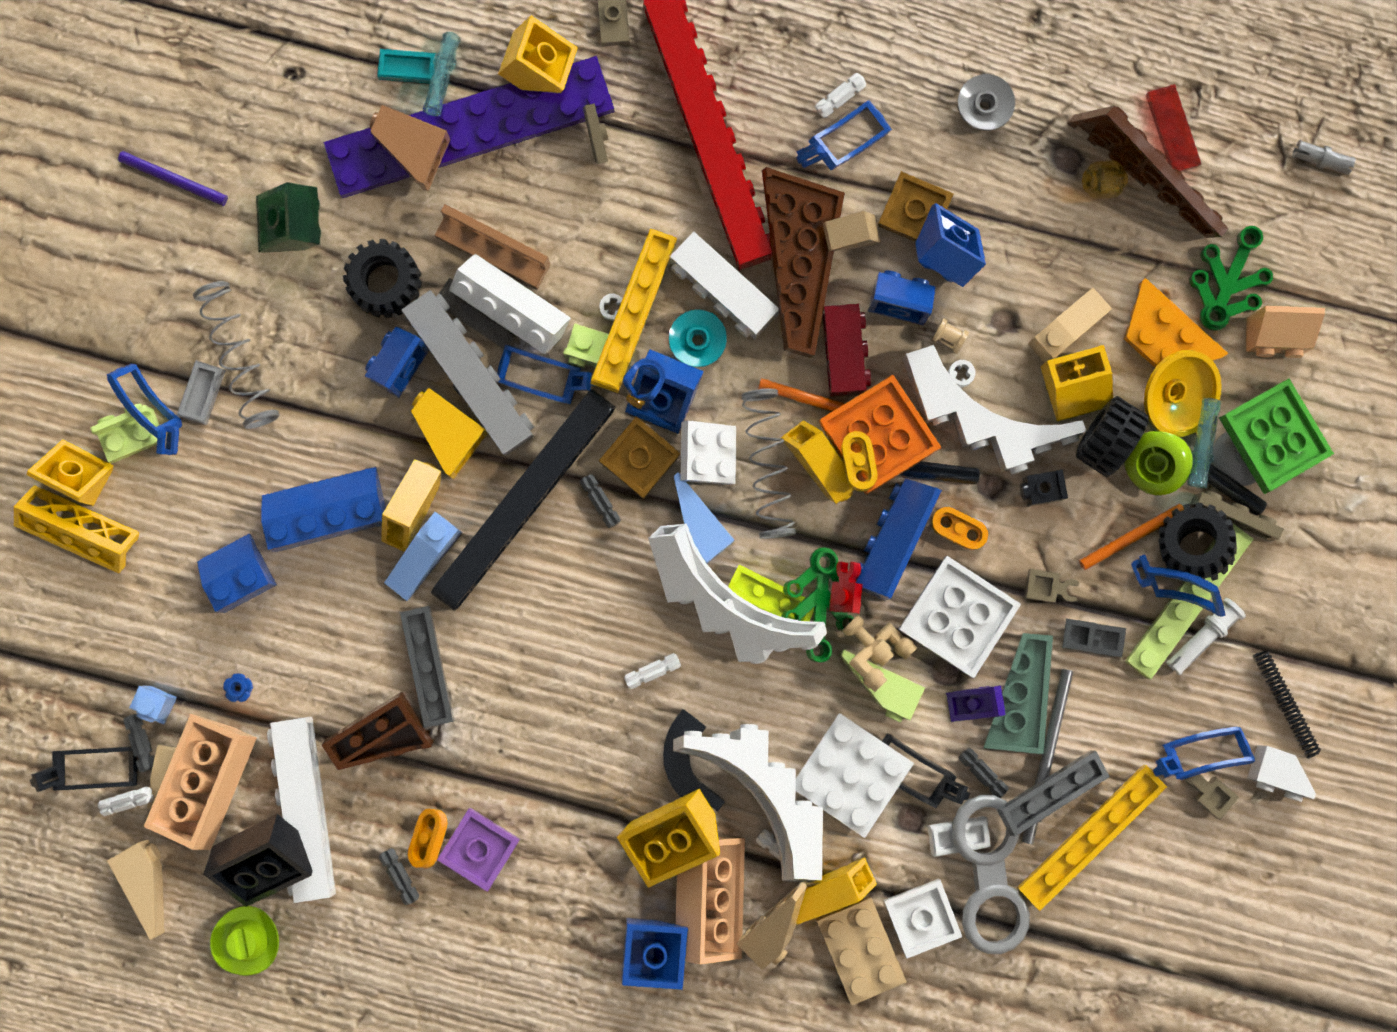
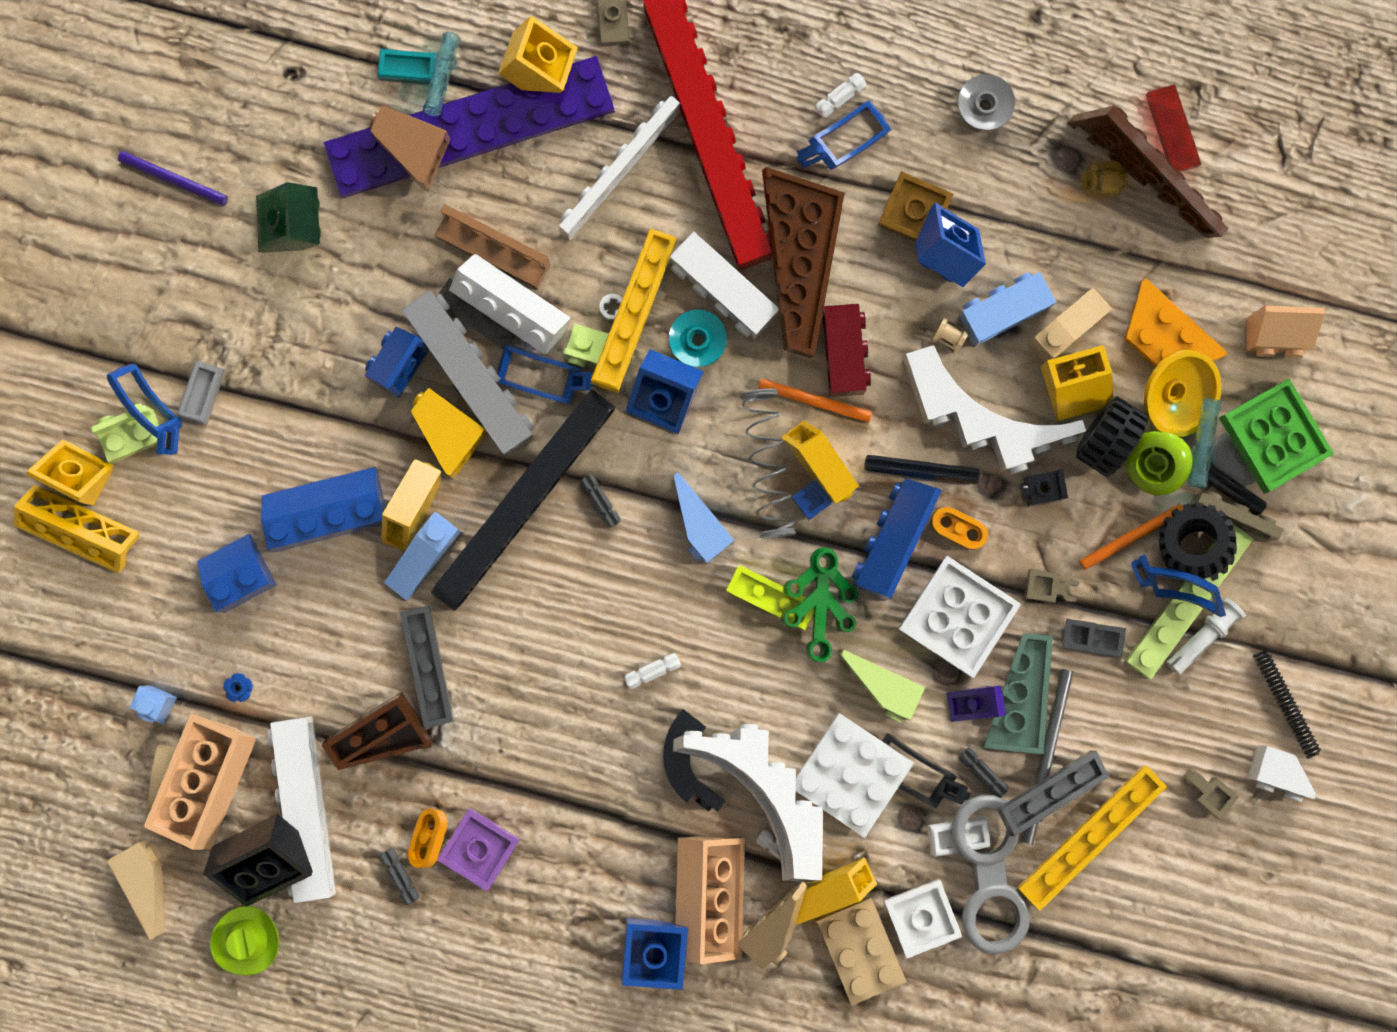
black sword [29,747,138,792] -> none
white axle [98,787,154,816] -> none
dark grey axle [123,714,154,772] -> none
light grey piece [193,281,280,429] -> none
black tyre [343,239,422,318] -> none
dark tan plate [583,103,608,164] -> none
pearl gold plate [599,416,681,499] -> none
yellow slope [617,789,720,888] -> none
blue piece [623,359,666,409] -> none
white arch [648,523,827,664] -> none
white plate [680,421,736,485] -> none
orange plate [819,375,941,495] -> none
tan slope [823,211,881,251] -> none
red plate [829,561,863,614] -> none
yellow plate [841,431,878,492] -> none
tan piece [842,614,917,692] -> none
blue slope [868,270,936,325] -> none
white bush [948,360,975,388] -> none
blue sword [1153,727,1255,780] -> none
green plant [1189,226,1273,331] -> none
light grey pin [1292,140,1356,175] -> none
none -> white plate [559,96,680,240]
none -> blue plate [791,480,833,521]
none -> light blue brick [959,272,1056,347]

